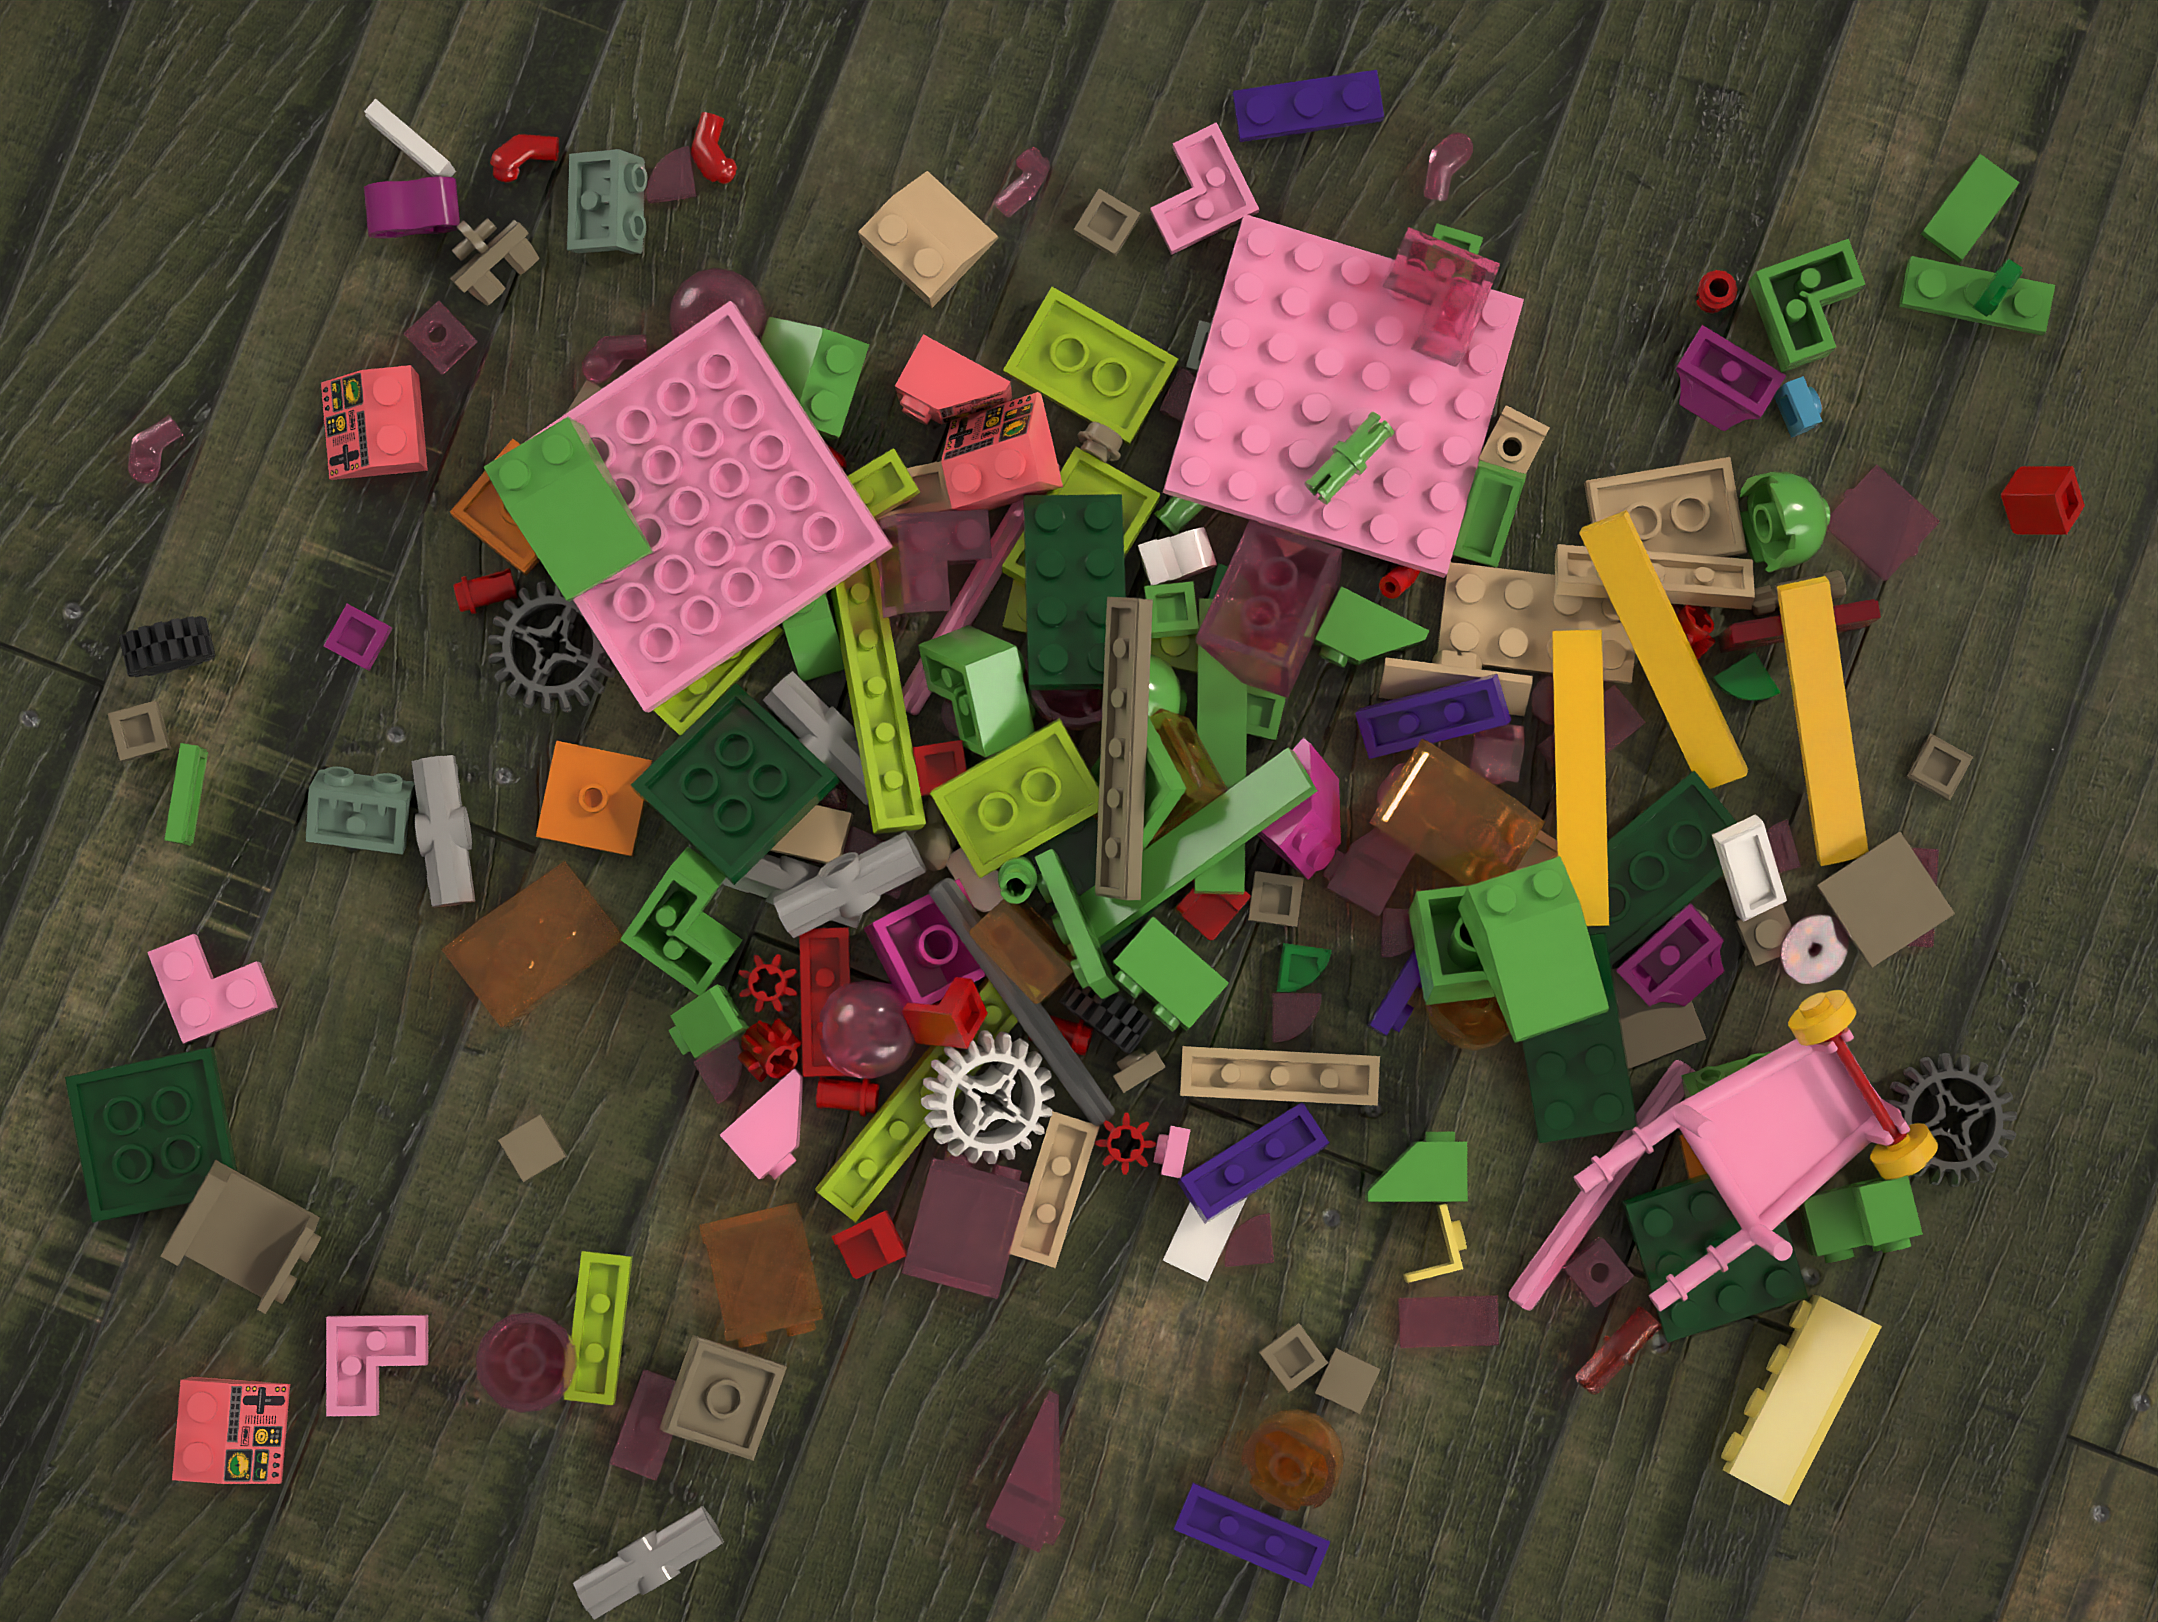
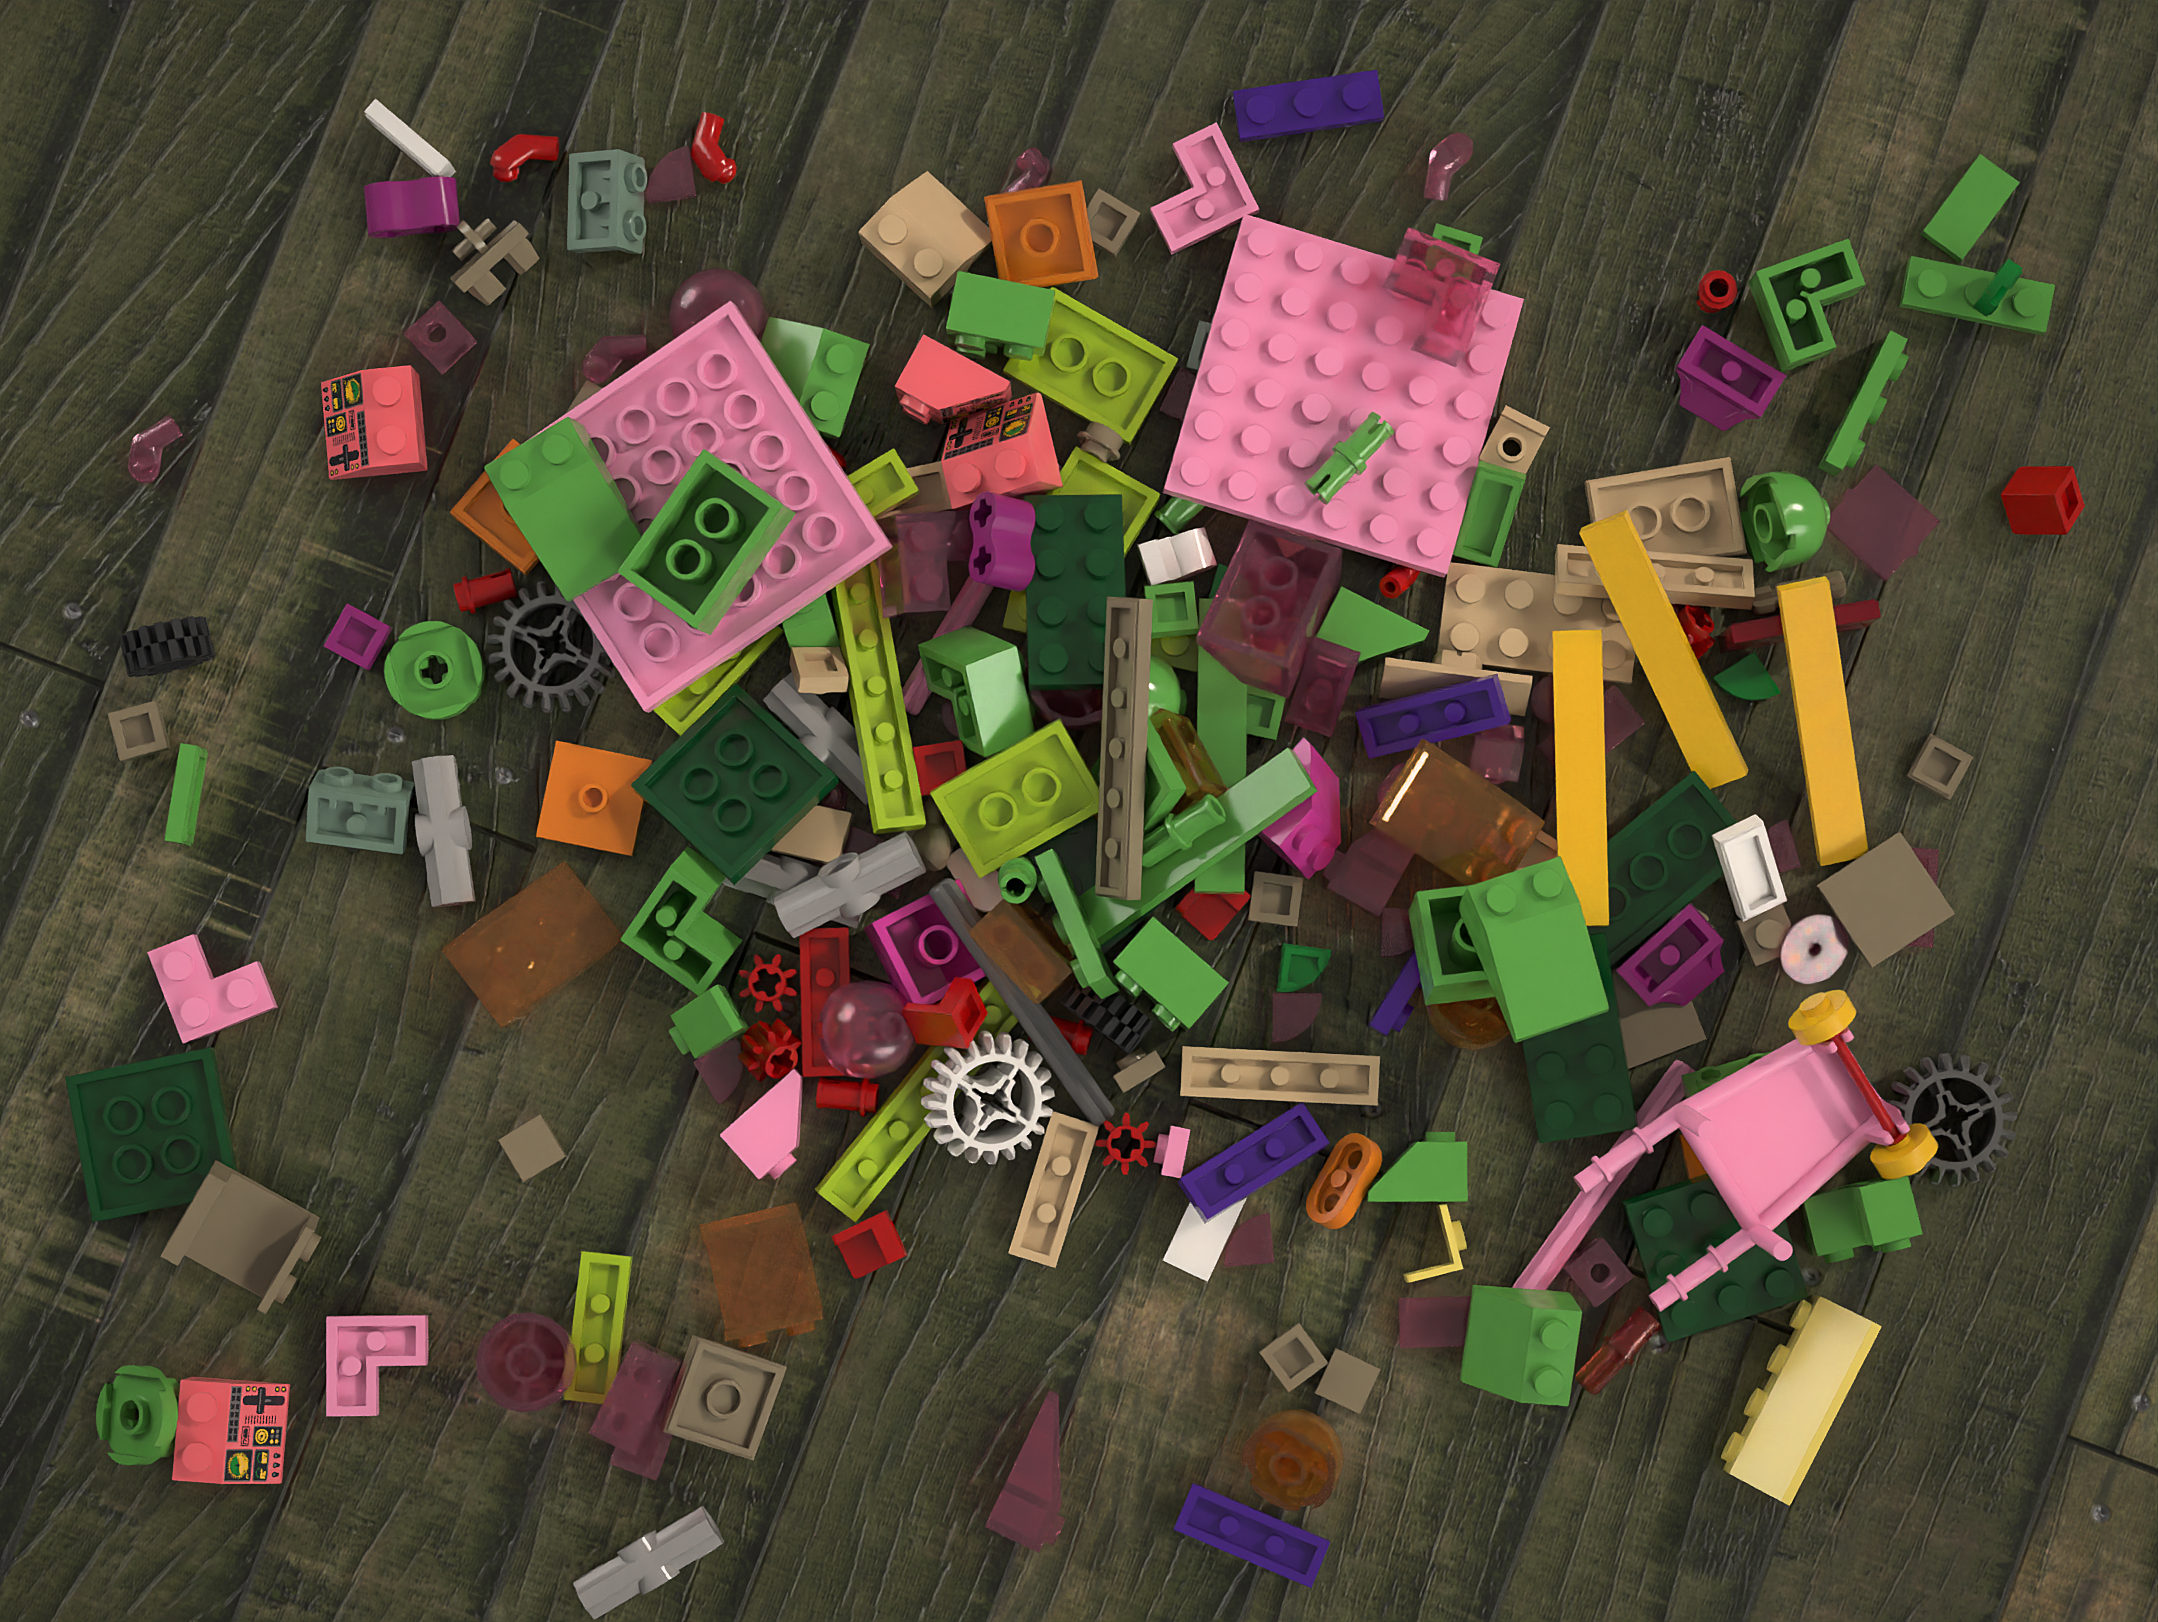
clear pink panel [902,1151,1029,1299] -> none
dark azure plate [1774,376,1822,438] -> none
none -> bright green plate [96,1365,180,1465]
none -> bright green plate [384,621,485,720]
none -> clear pink brick [589,1340,682,1455]
none -> bright green brick [617,449,796,635]
none -> tan plate [789,647,849,694]
none -> bright green brick [946,271,1055,361]
none -> magenta axle [968,491,1036,592]
none -> orange plate [984,180,1099,287]
none -> bright green axle [1142,794,1226,867]
none -> clear pink plate [1285,636,1361,737]
none -> orange plate [1306,1133,1382,1229]
none -> bright green slope [1460,1285,1582,1406]
none -> bright green plate [1818,330,1909,476]

